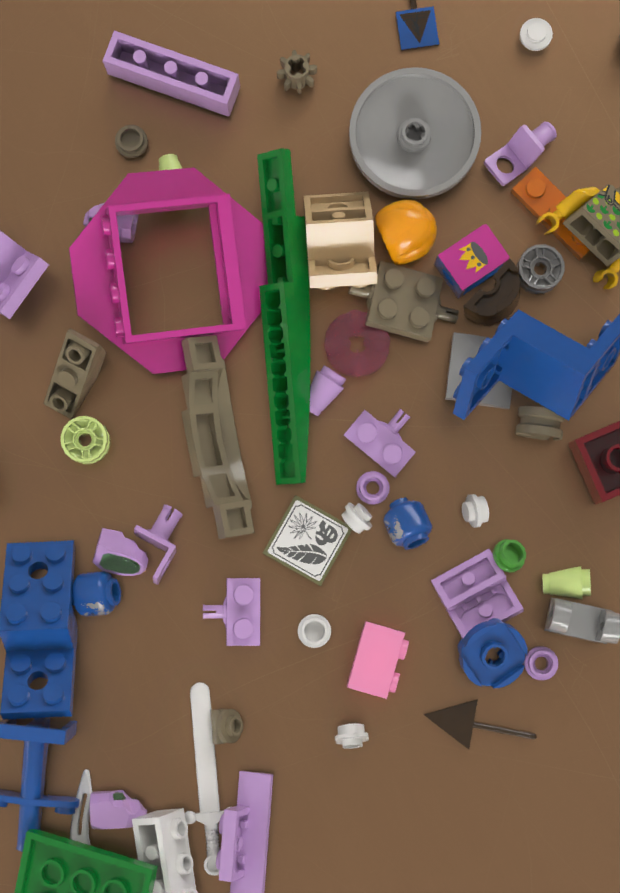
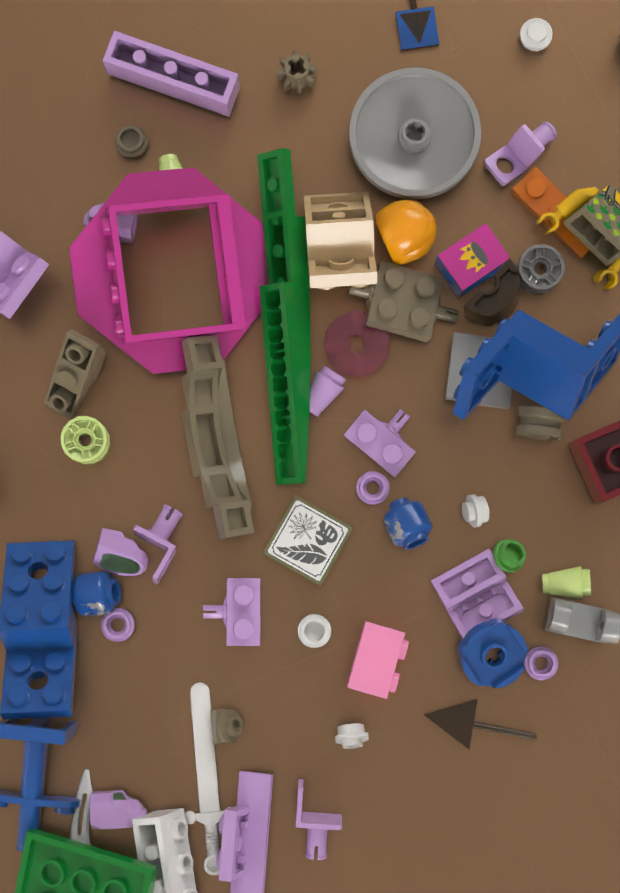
white plate [341,503,372,534] -> none
none -> lavender plate [101,608,135,642]
none -> lavender bracket [296,779,342,860]

